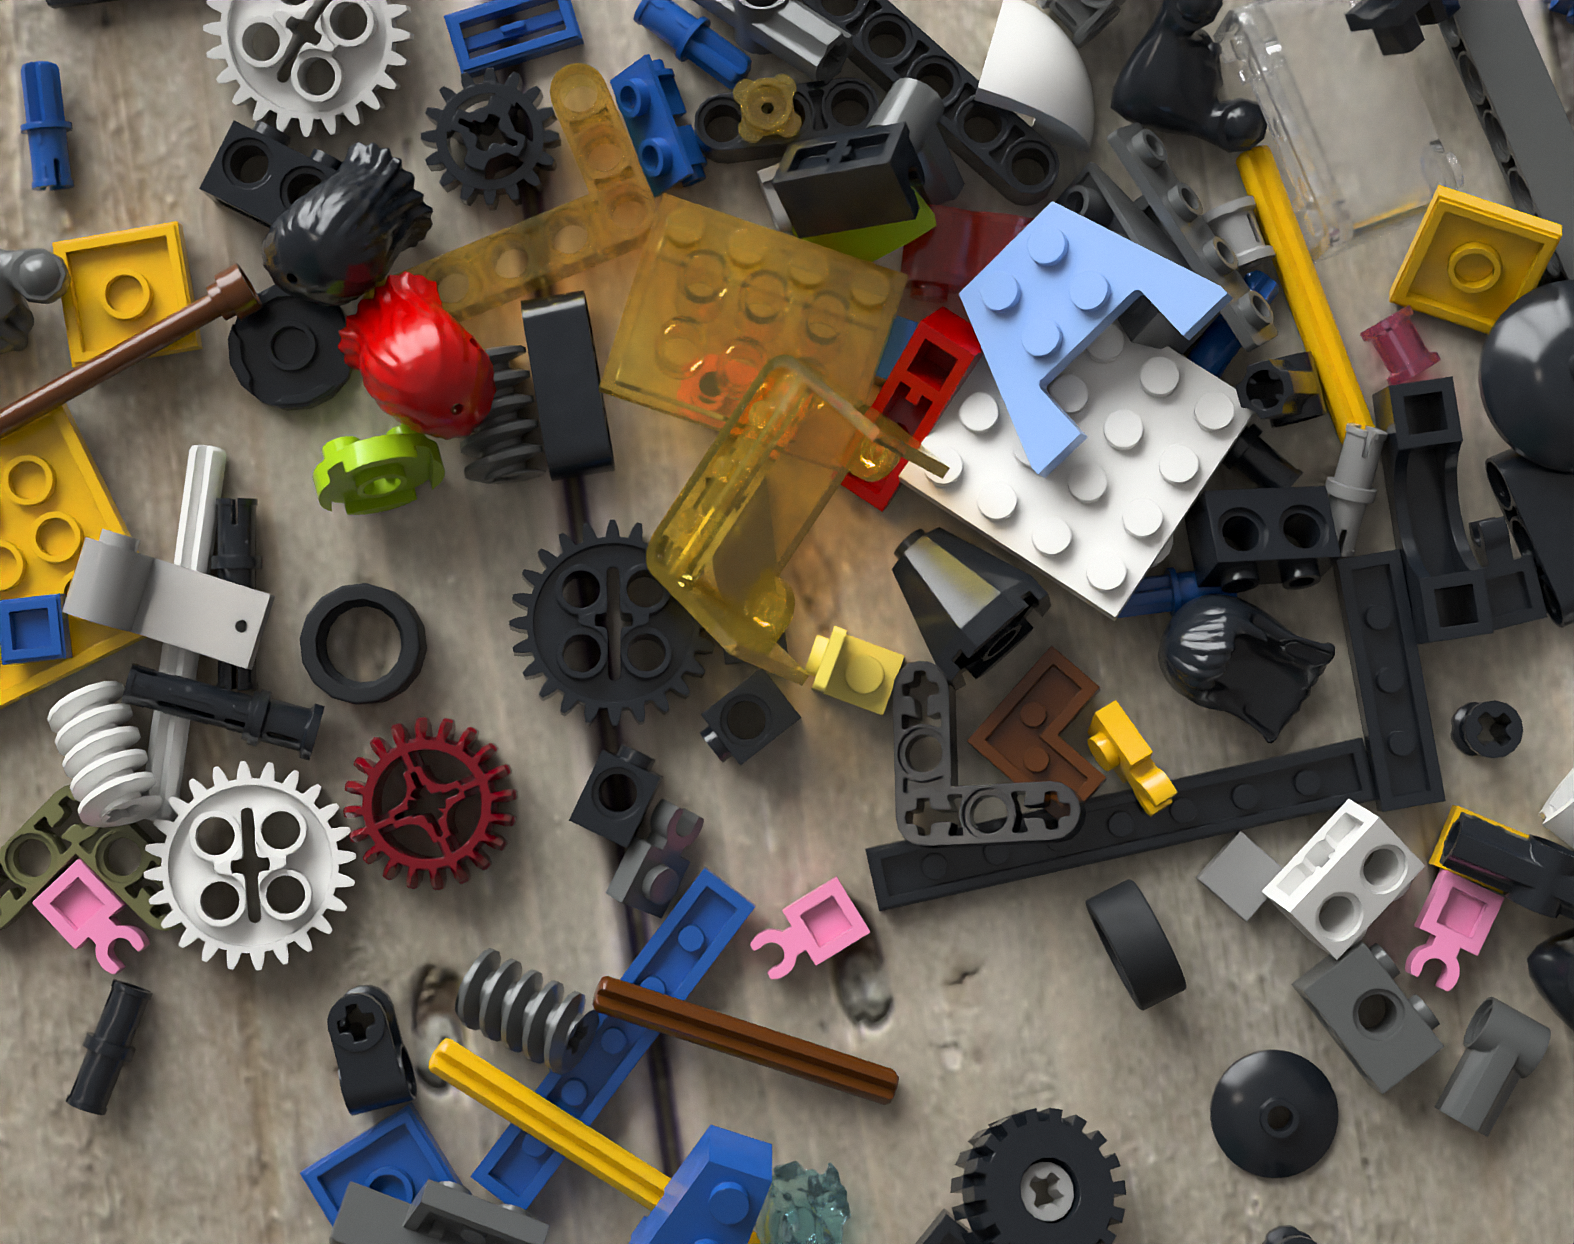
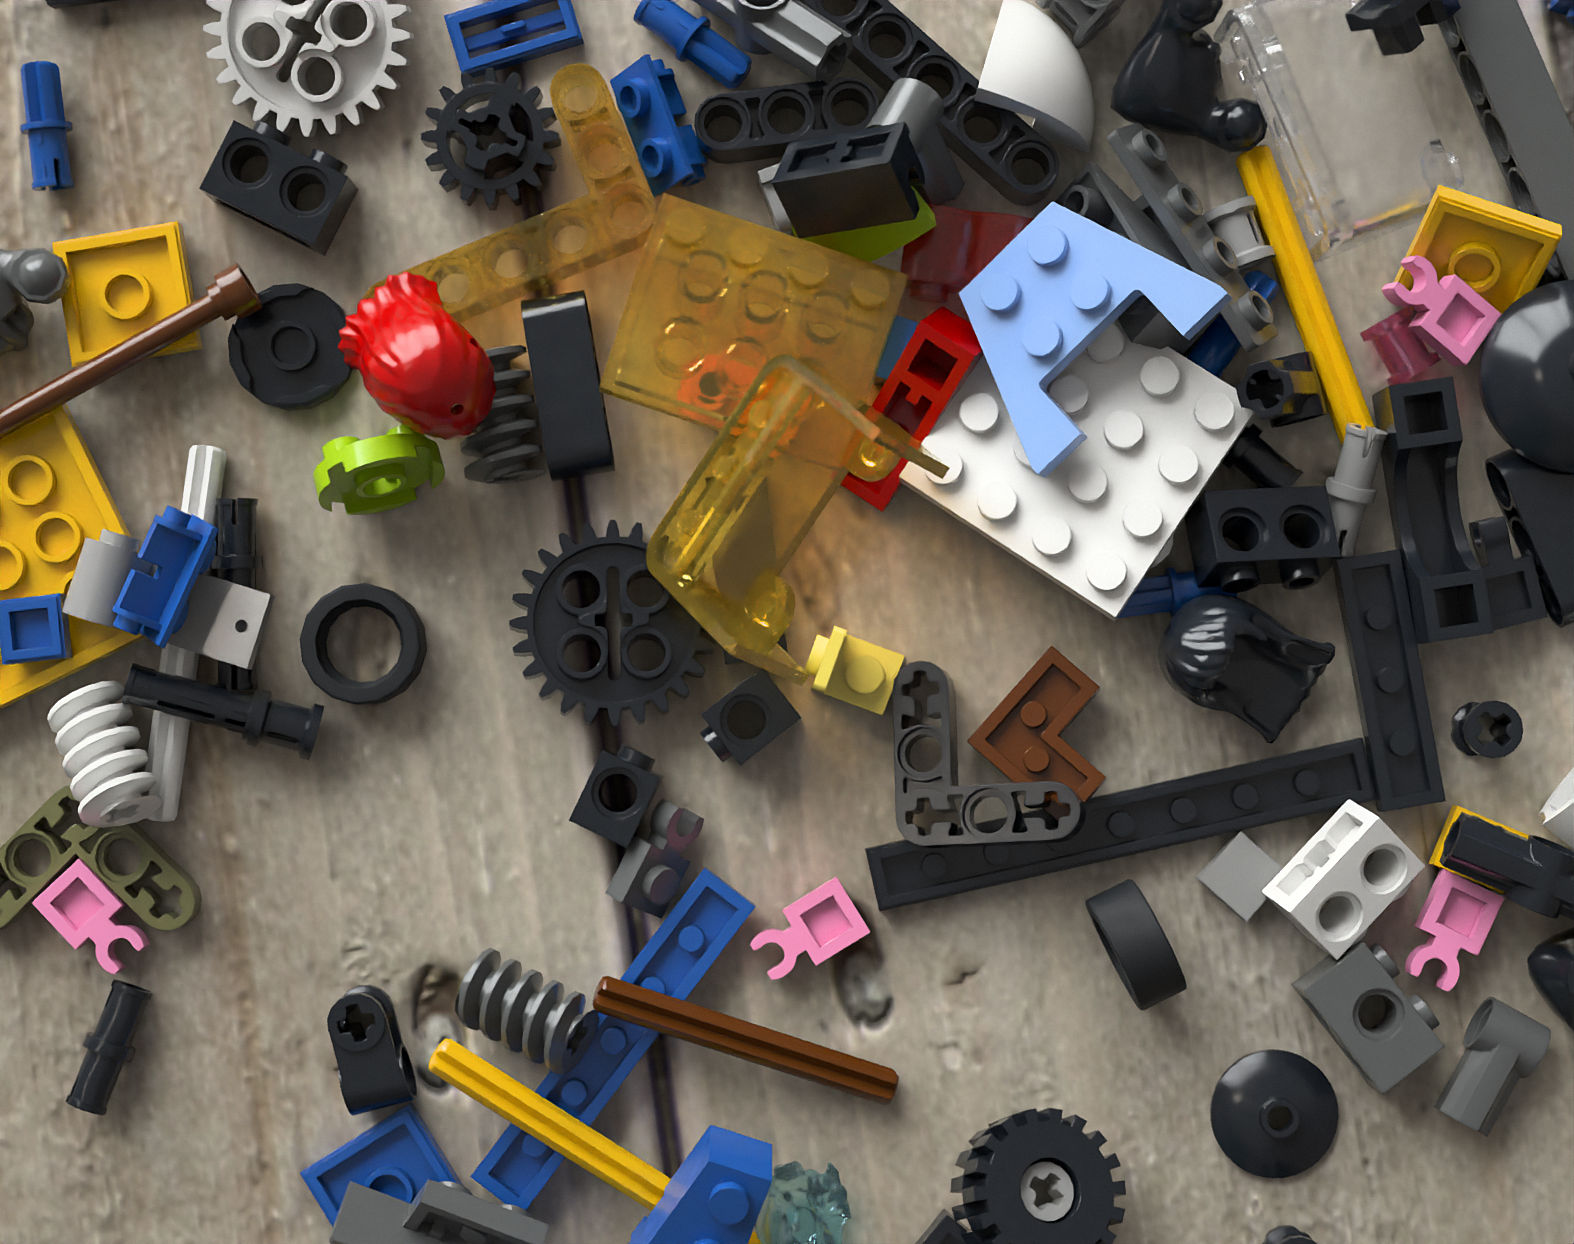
white gear [143,761,356,970] -> none
black piece [262,142,433,306] -> none
dark red gear [343,717,518,890] -> none
clear yellow plate [733,74,801,143] -> none
black cone [892,527,1051,691] -> none
yellow plate [1087,700,1178,817] -> none
none -> blue hinge [112,505,219,649]
none -> bright pink plate [1382,255,1501,367]

